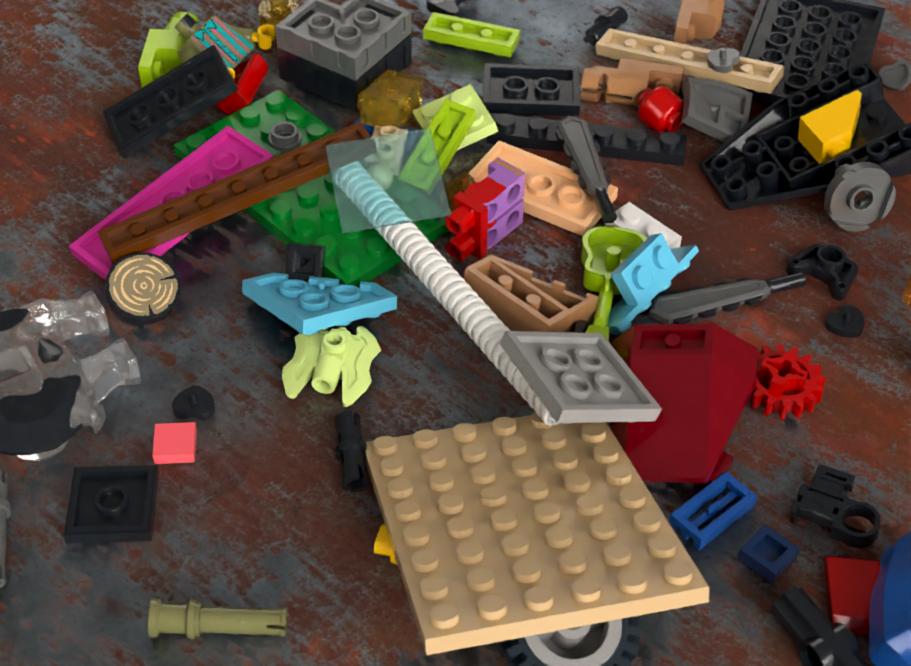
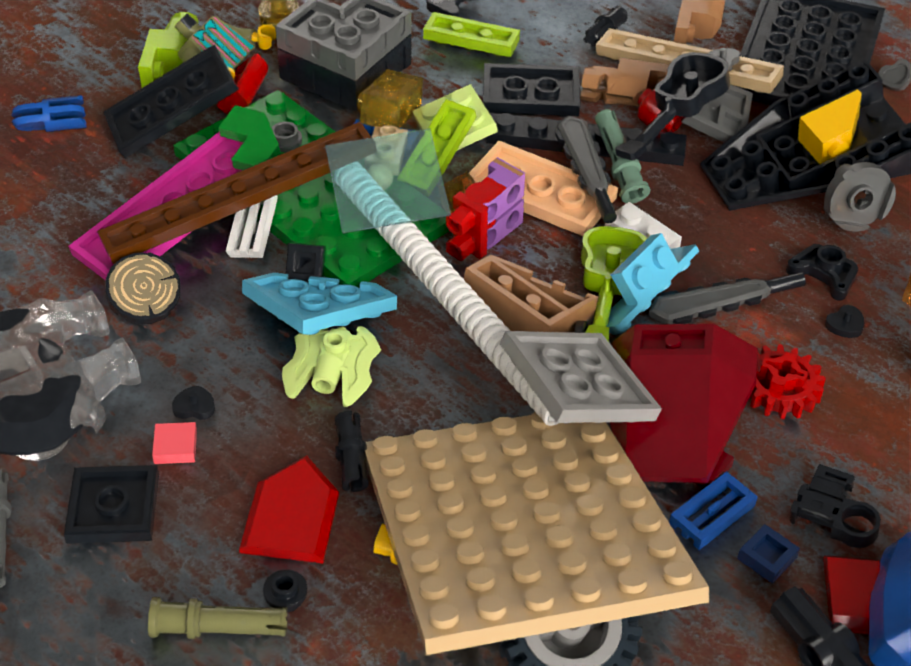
none -> blue arm [11,95,87,132]
none -> green tile [218,105,281,170]
none -> white tile [226,195,278,258]
none -> red tile [239,455,339,563]
none -> black plate [263,570,308,612]
none -> sand green pin [594,109,651,204]
none -> black piece [615,52,730,161]

